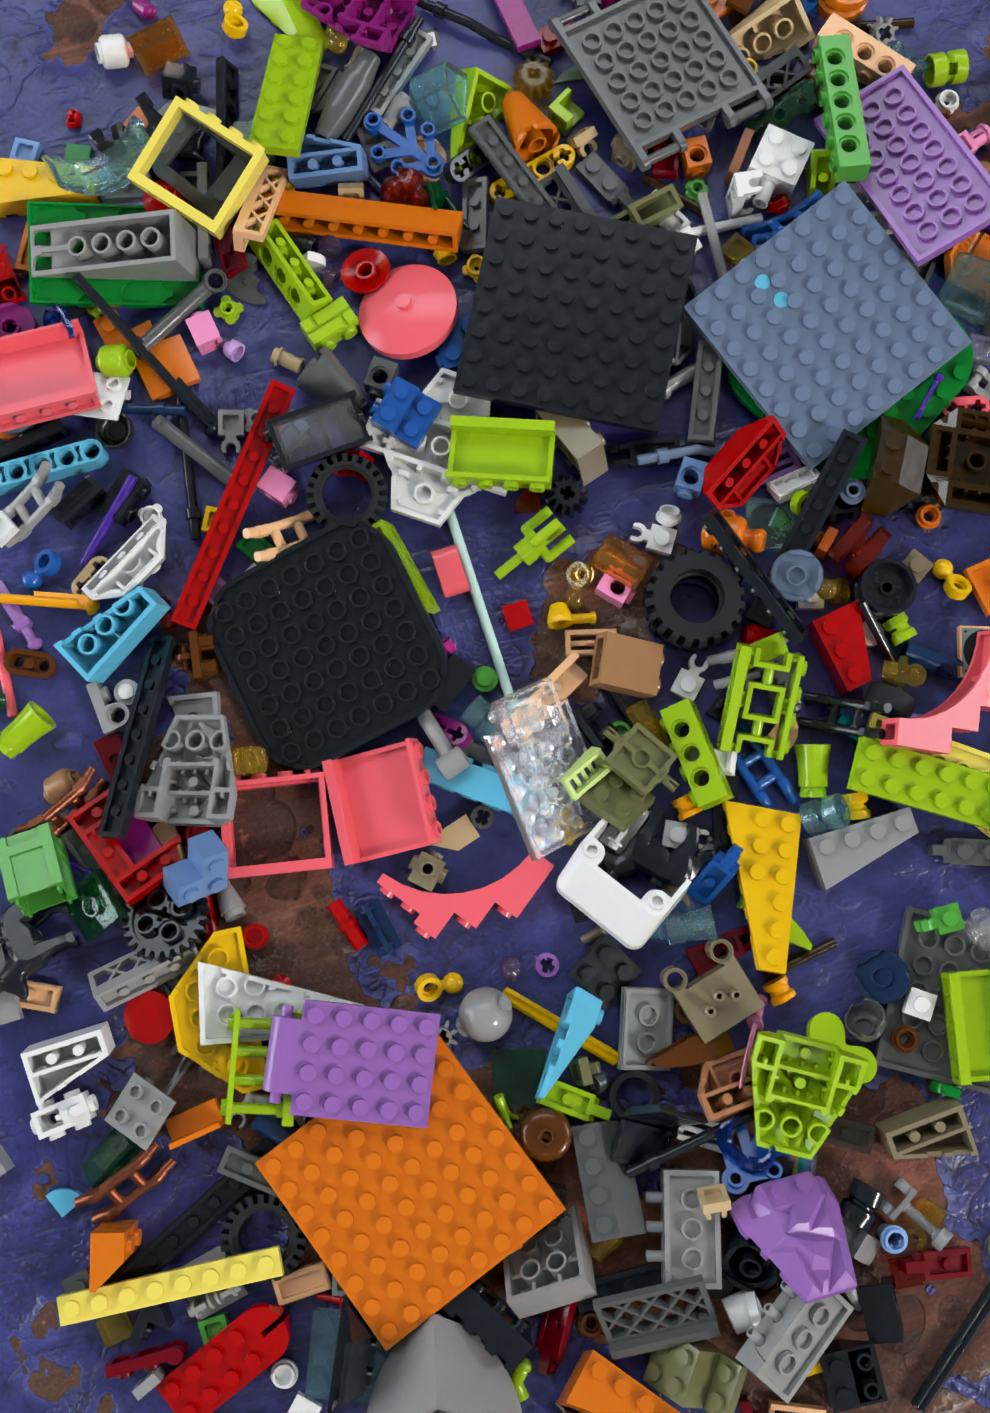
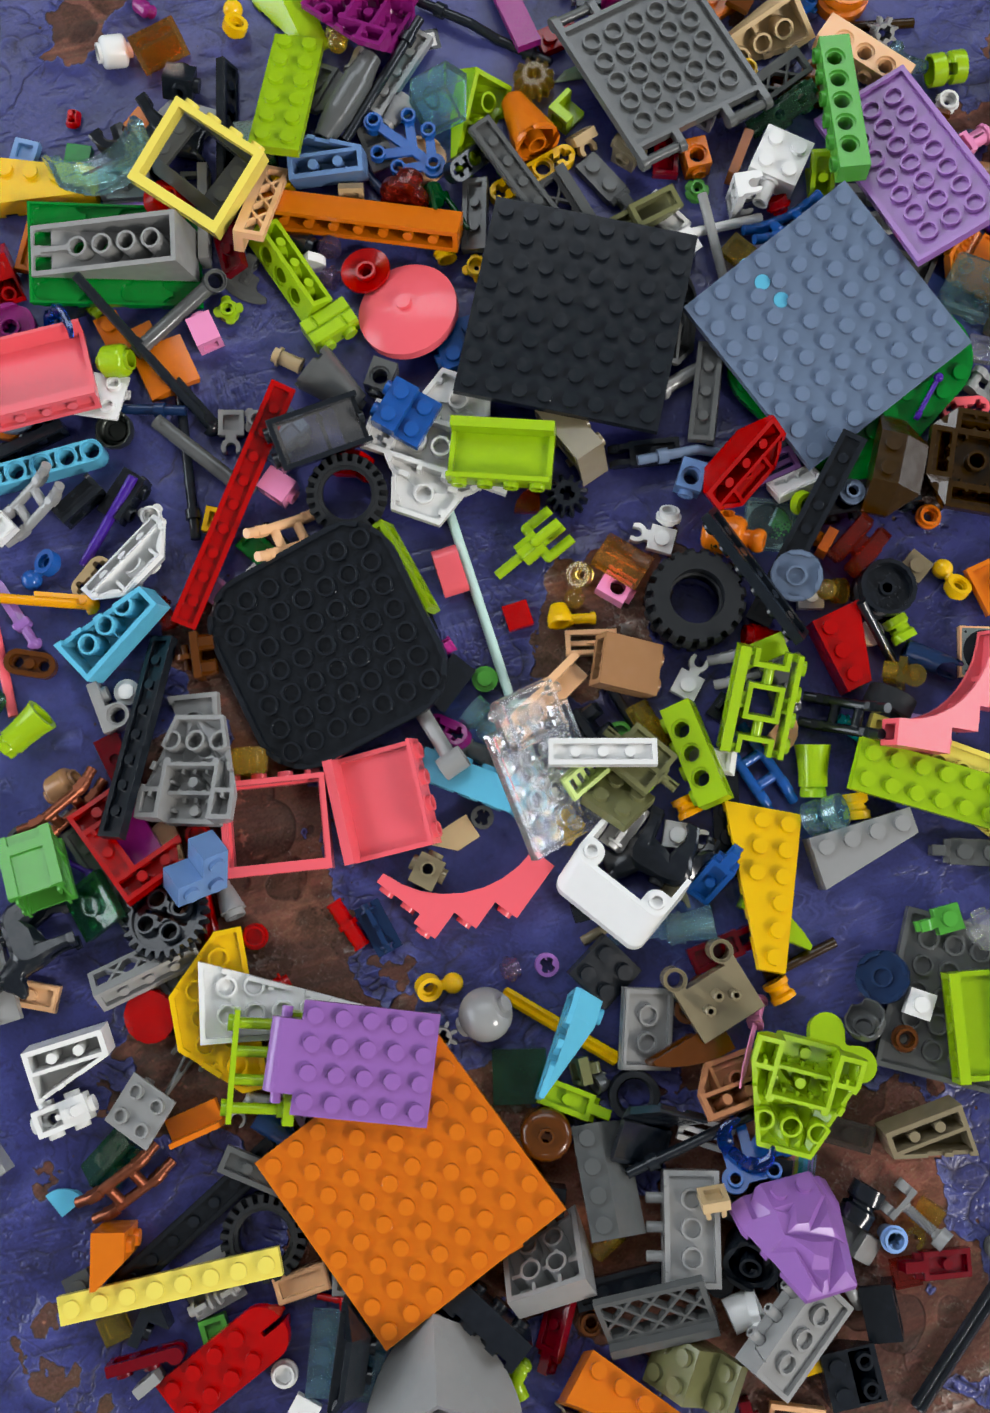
lavender hinge [223,339,245,362] -> none
lime bar [493,1093,520,1130] -> none
dark brown bar [642,173,703,218] -> none
green tile [929,1080,962,1099] -> none
none -> white plate [548,738,658,767]

